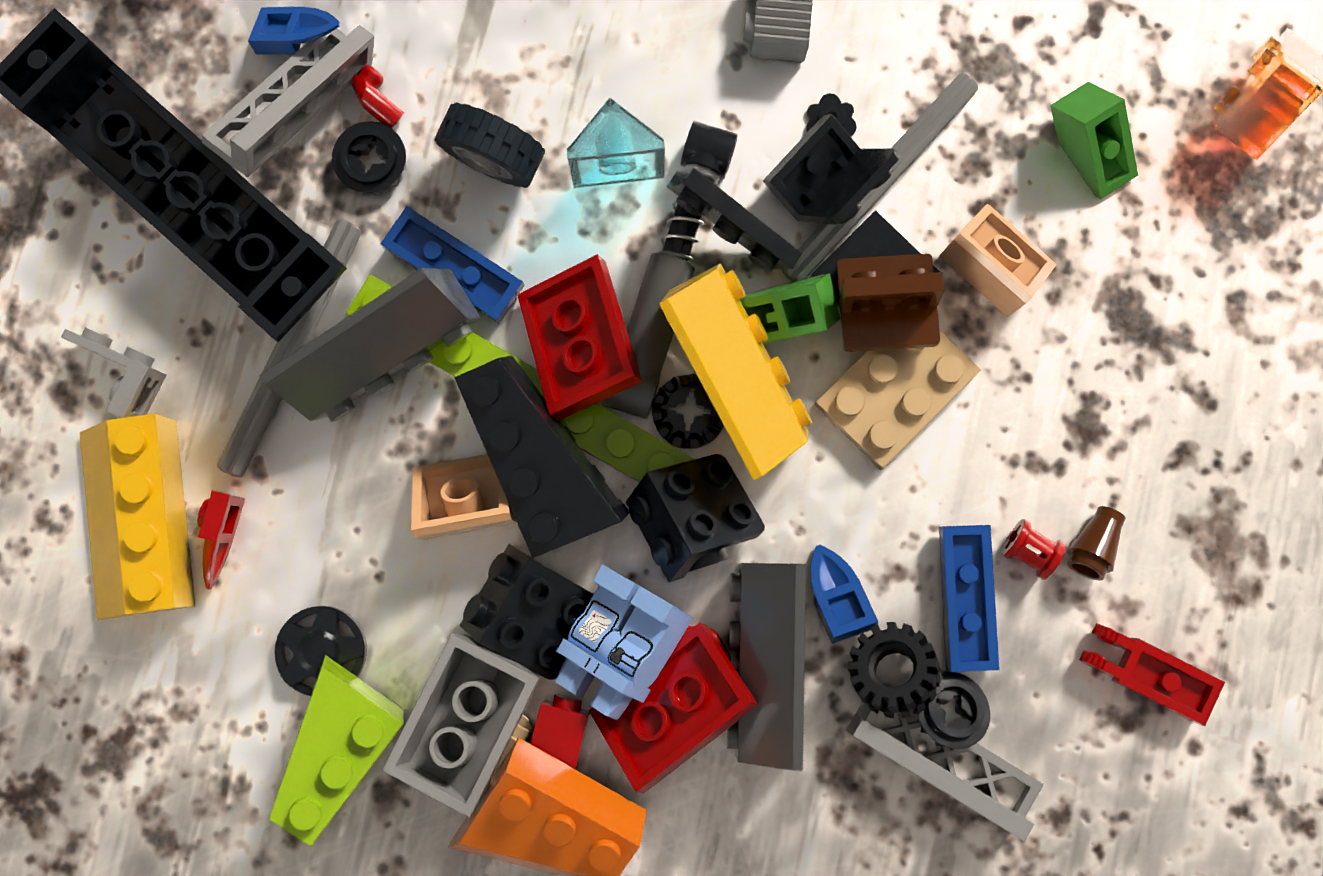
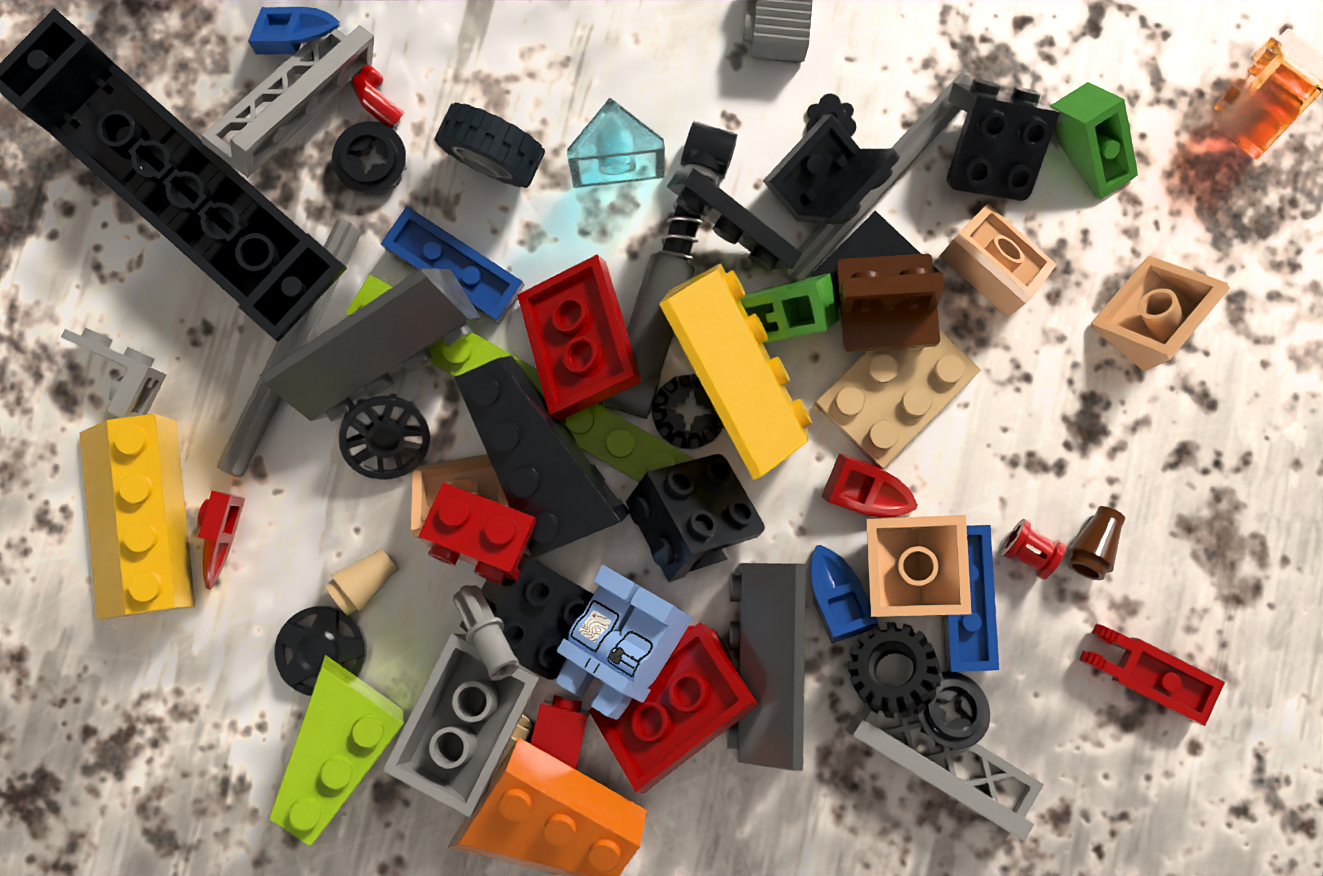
none -> tan cone [324,548,399,616]
none -> black wheel [339,393,430,480]
none -> red bracket [418,482,537,584]
none -> light grey axle [453,585,520,680]
none -> red plate [821,453,918,517]
none -> light nougat slope [866,515,971,617]
none -> black bracket [946,78,1060,201]
none -> light nougat slope [1090,255,1230,371]

